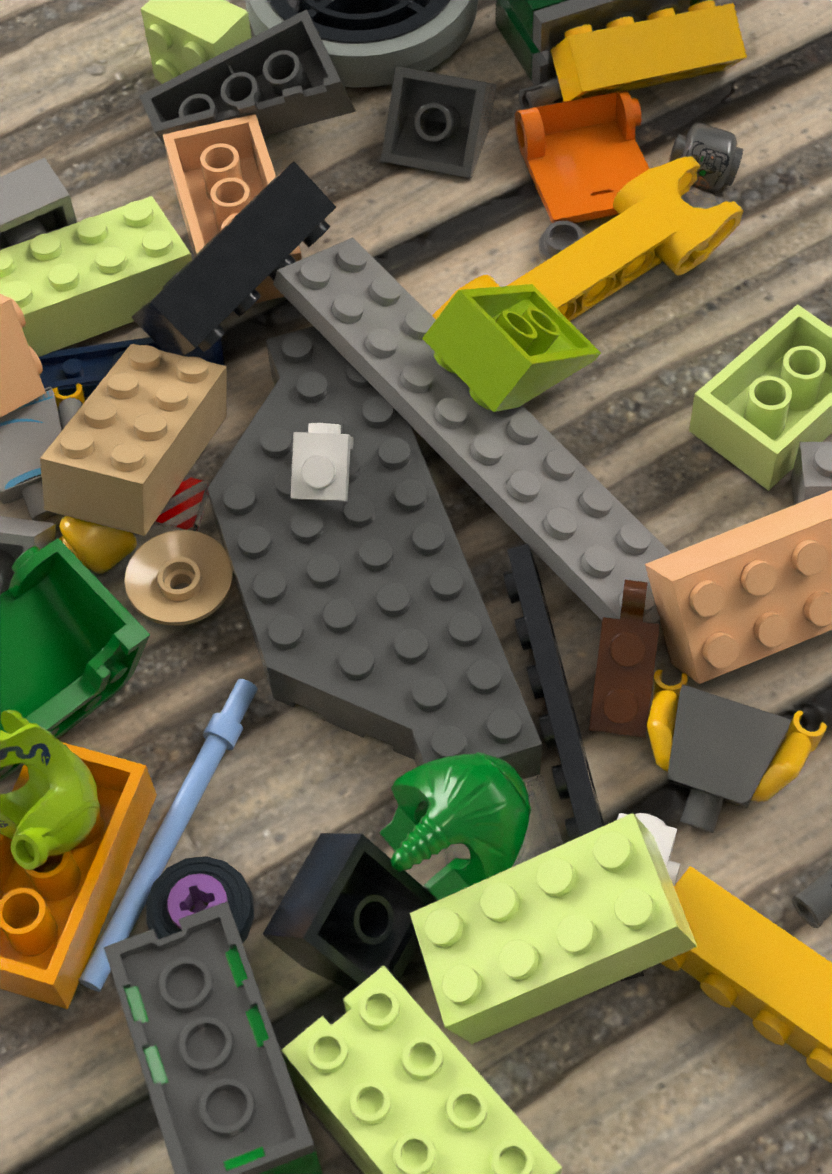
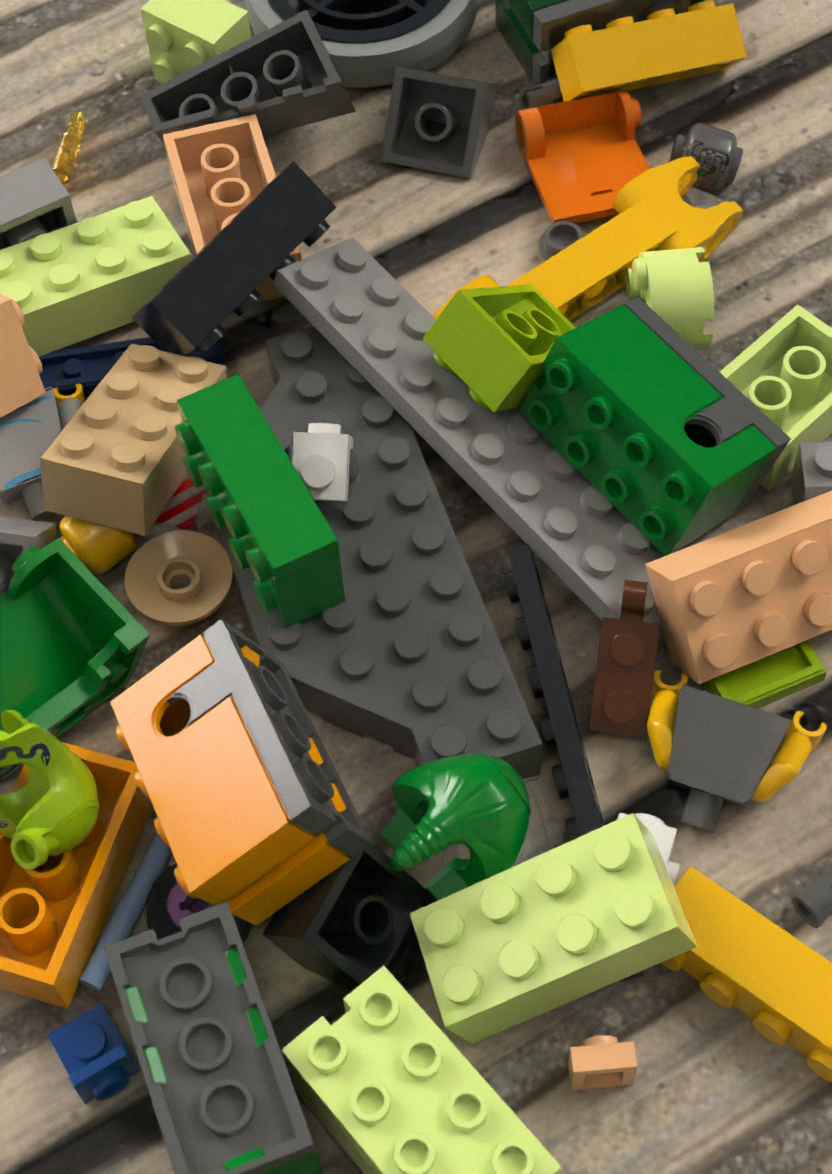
none -> blue bracket [48,1002,140,1104]
none -> clear yellow pin [51,111,87,184]
none -> light orange piece [110,619,372,926]
none -> green brick [175,374,346,629]
none -> green piece [519,297,791,556]
none -> light nougat plate [568,1035,638,1091]
none -> yellowish green brick [626,247,714,350]
none -> lime tile [702,640,827,709]

